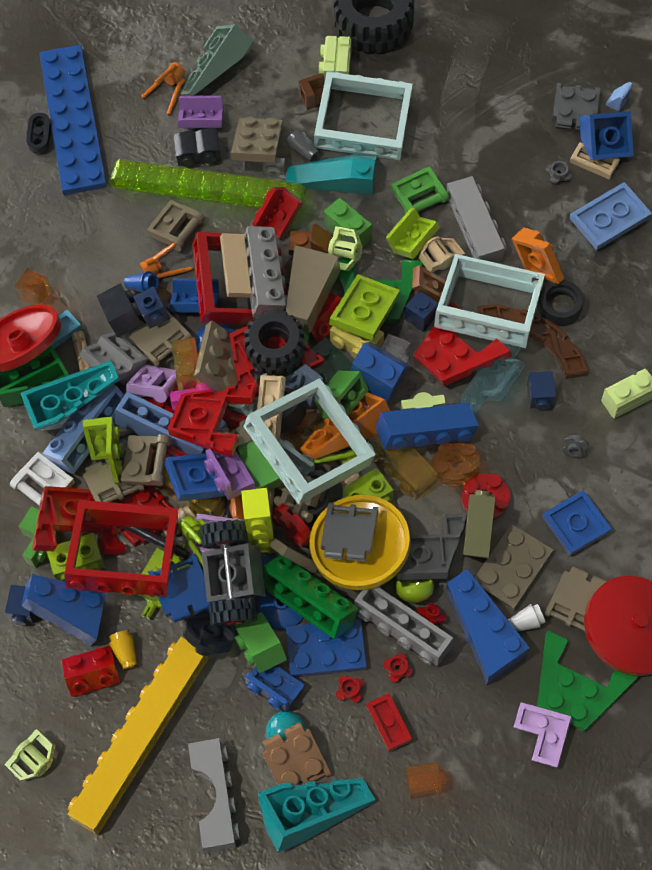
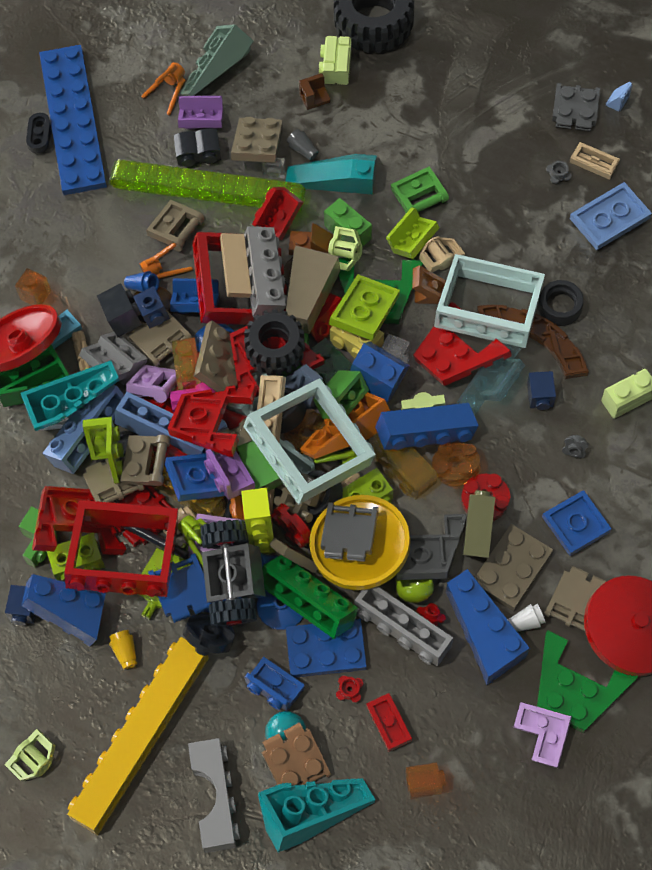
white plate [10,452,75,505] -> none
red bracket [62,645,120,697] -> none
bright green brick [235,612,287,674] -> none
light aqua window [314,71,412,161] -> none
red plate [383,654,412,683] -> none
dark blue brick [405,291,438,332] -> none
light grey brick [447,176,507,263] -> none
orange plate [512,227,564,284] -> none
blue slope [579,111,634,160] -> none

